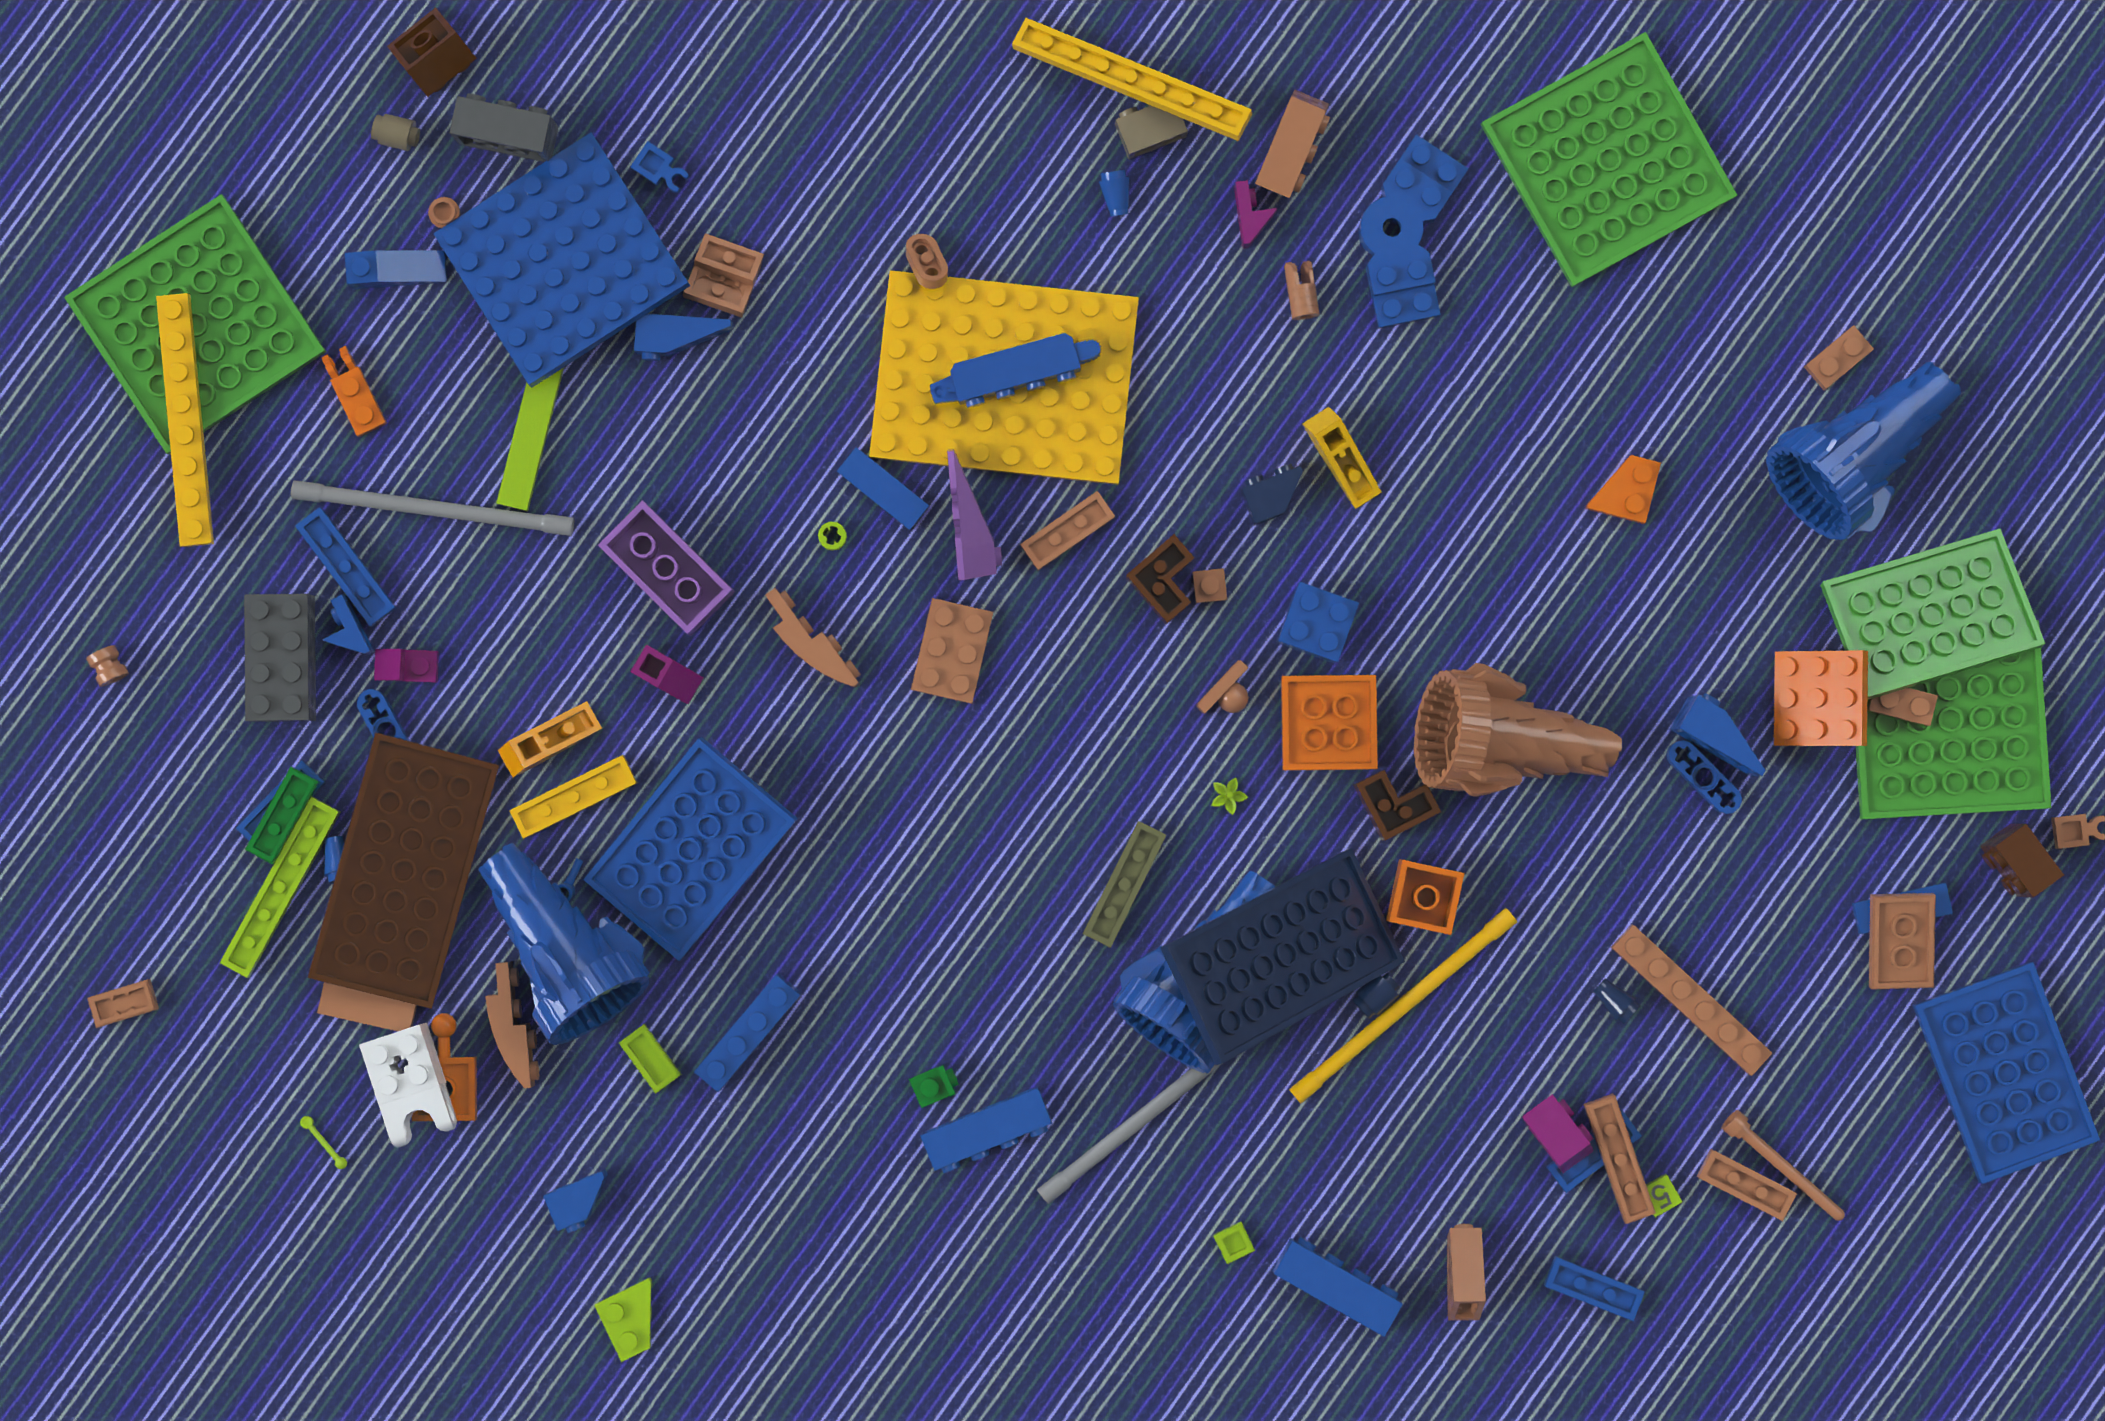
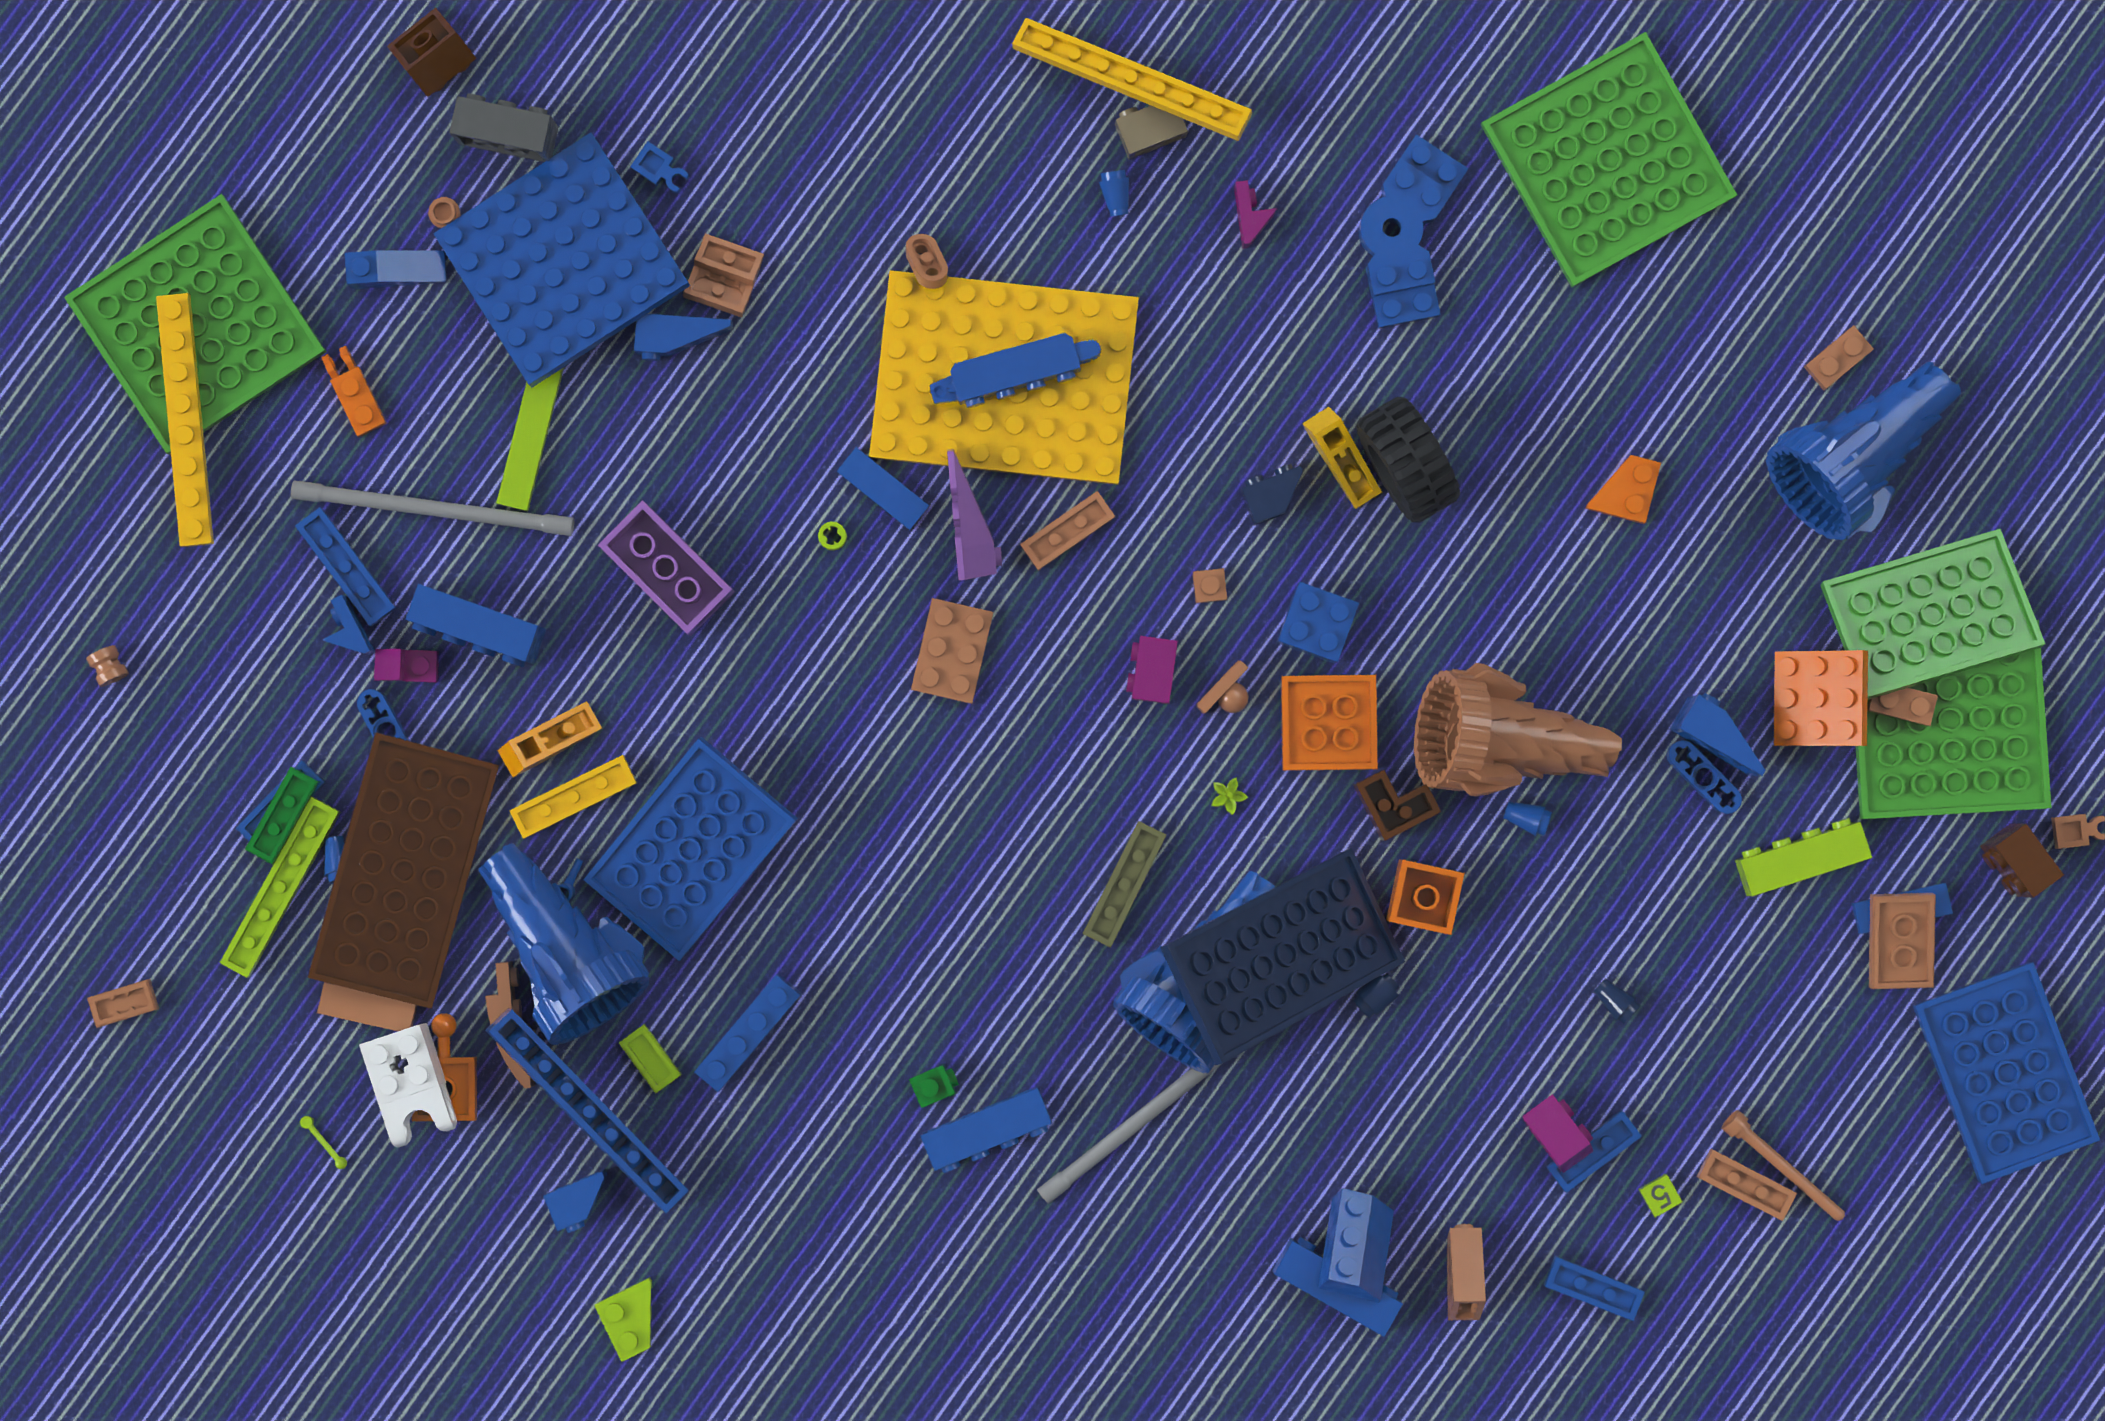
dark grey brick [244,594,316,722] -> none
dark tan brick [371,114,420,151] -> none
magenta slope [630,645,704,705] -> none
nougat slope [765,588,861,688] -> none
reddish brown brick [1125,534,1194,625] -> none
lime tile [1213,1221,1255,1264] -> none
nougat wedge [1255,90,1330,198] -> none
nougat hinge [1284,261,1320,320] -> none
yellow piece [1289,908,1518,1104] -> none
nougat tile [1583,1093,1656,1224] -> none
nougat plate [1610,924,1772,1076] -> none
none -> blue brick [405,584,547,667]
none -> blue brick [485,1008,689,1213]
none -> magenta brick [1126,636,1178,704]
none -> blue slope [1318,1188,1394,1303]
none -> black tyre [1356,397,1461,522]
none -> blue cone [1503,801,1552,836]
none -> lime brick [1735,818,1872,896]

